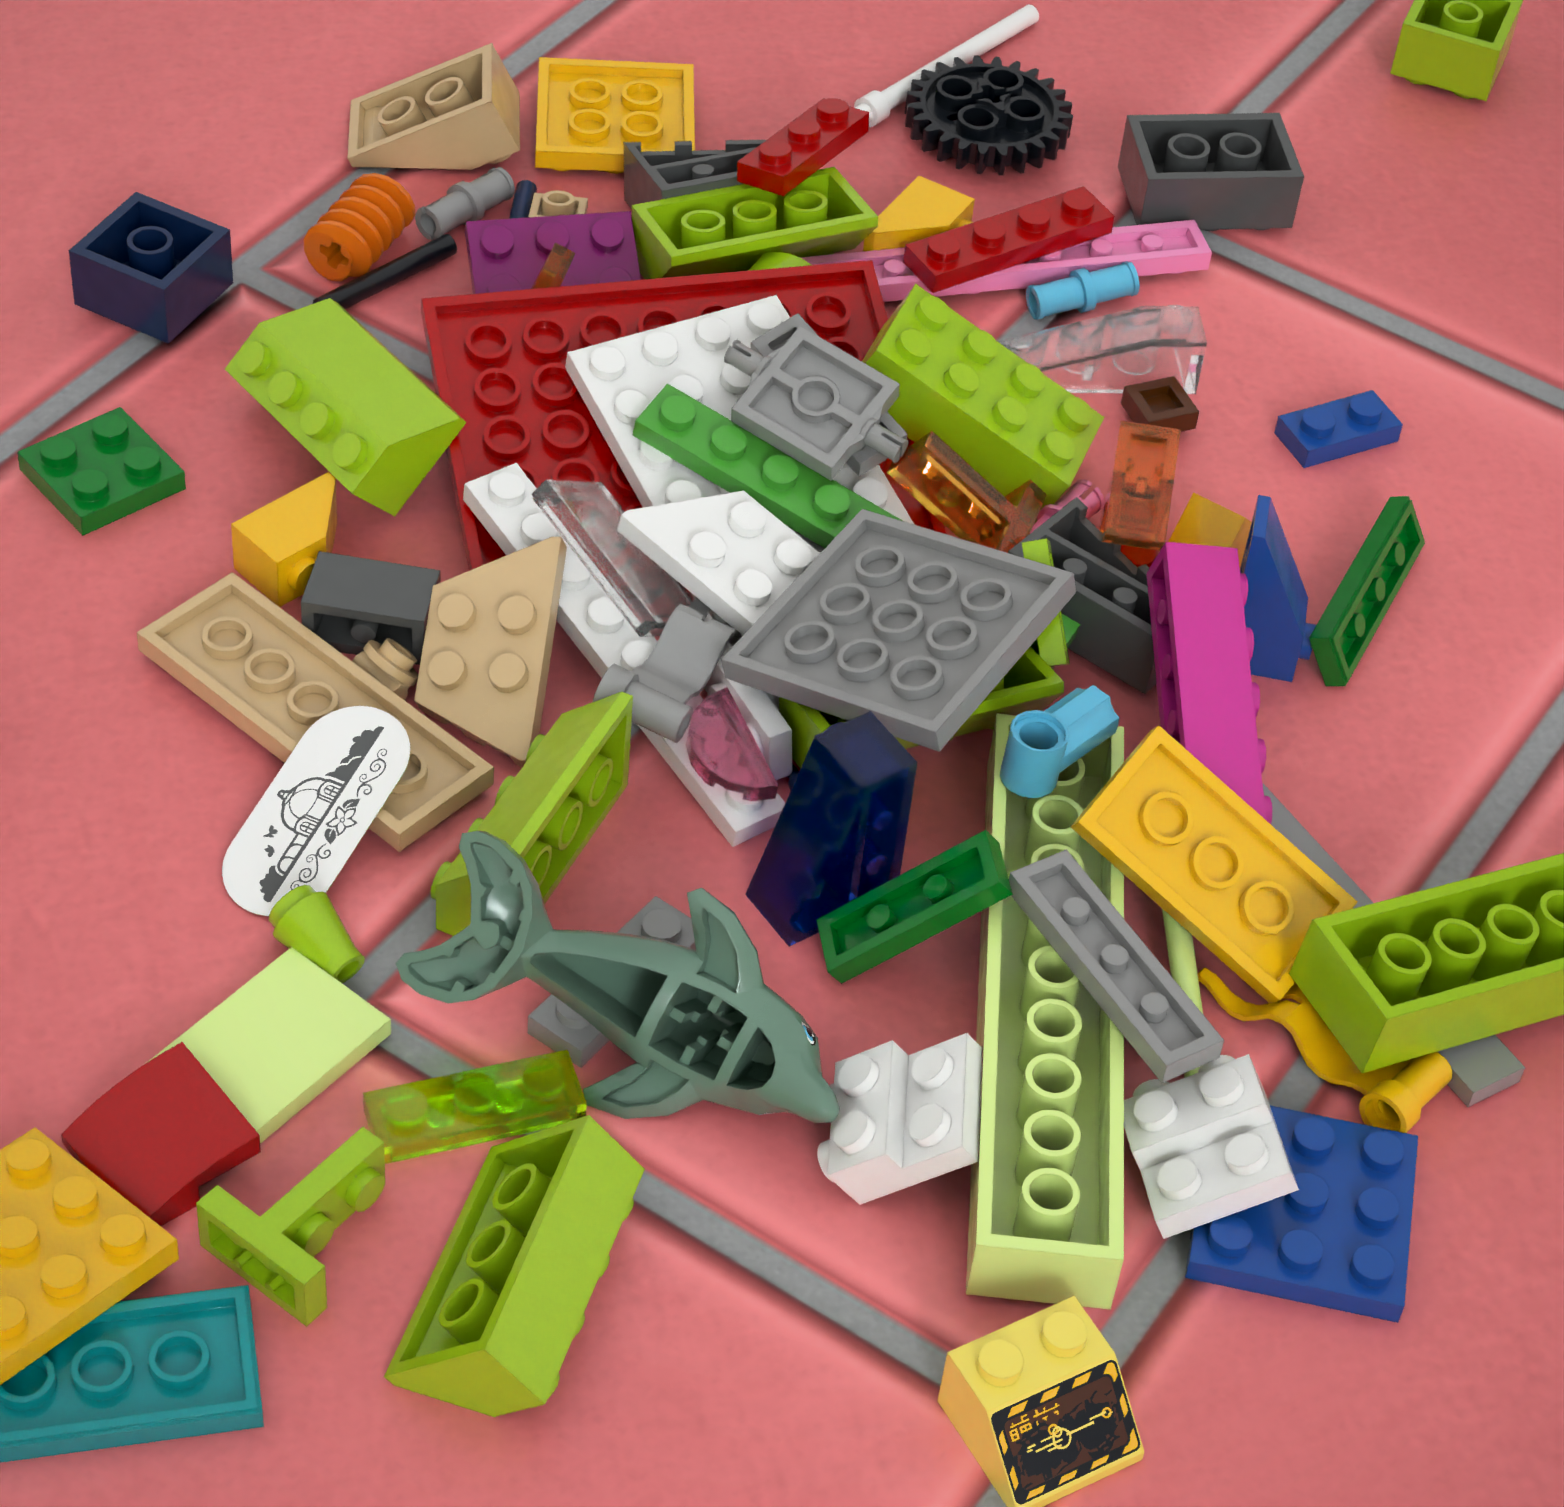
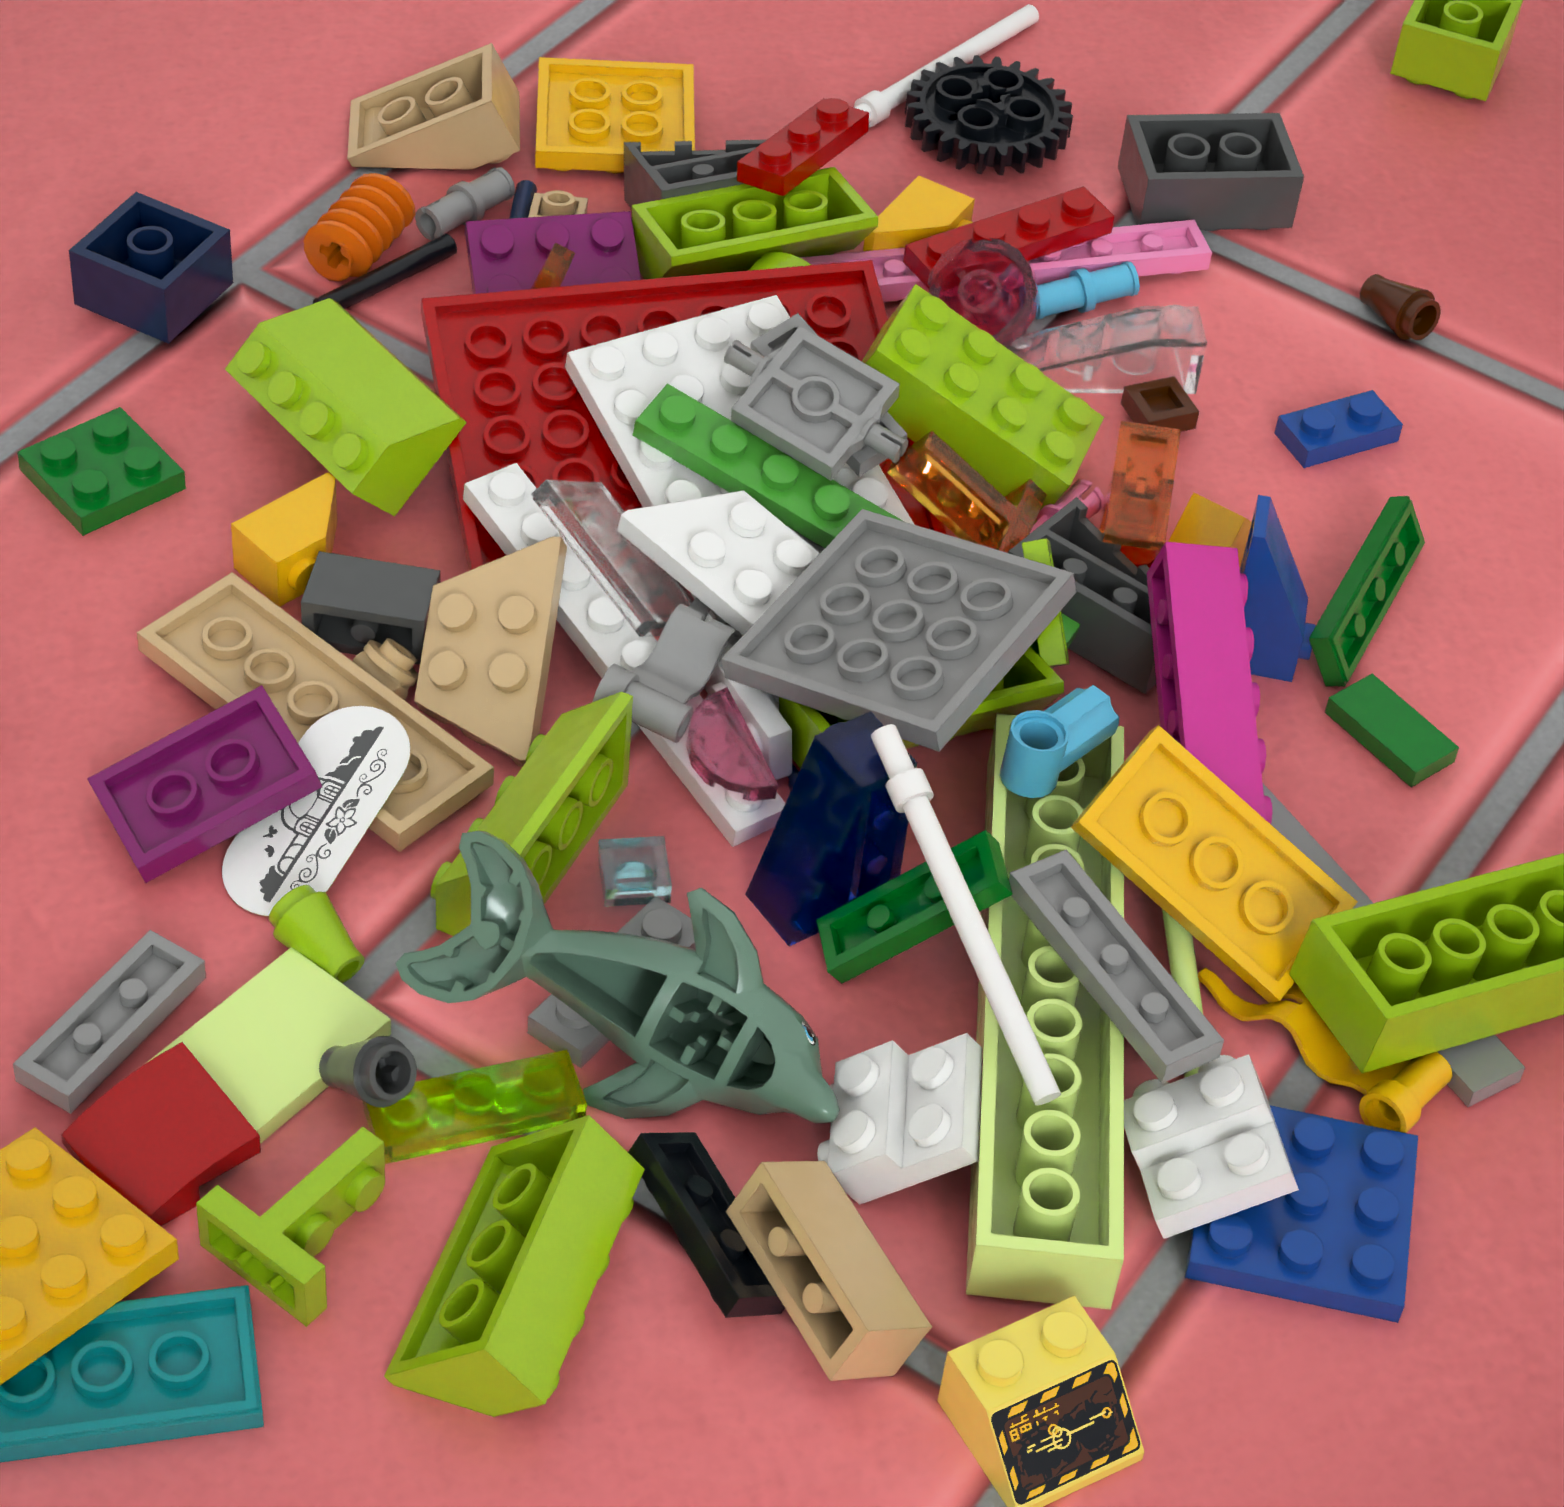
none -> light grey plate [13,930,206,1114]
none -> magenta plate [87,685,322,883]
none -> dark grey cone [319,1036,417,1107]
none -> clear light blue plate [598,836,672,907]
none -> black plate [628,1132,785,1318]
none -> tan brick [726,1161,932,1381]
none -> white bar [871,724,1061,1106]
none -> clear pink cylinder [927,238,1040,348]
none -> green tile [1325,673,1459,787]
none -> reddish brown cone [1360,274,1441,340]

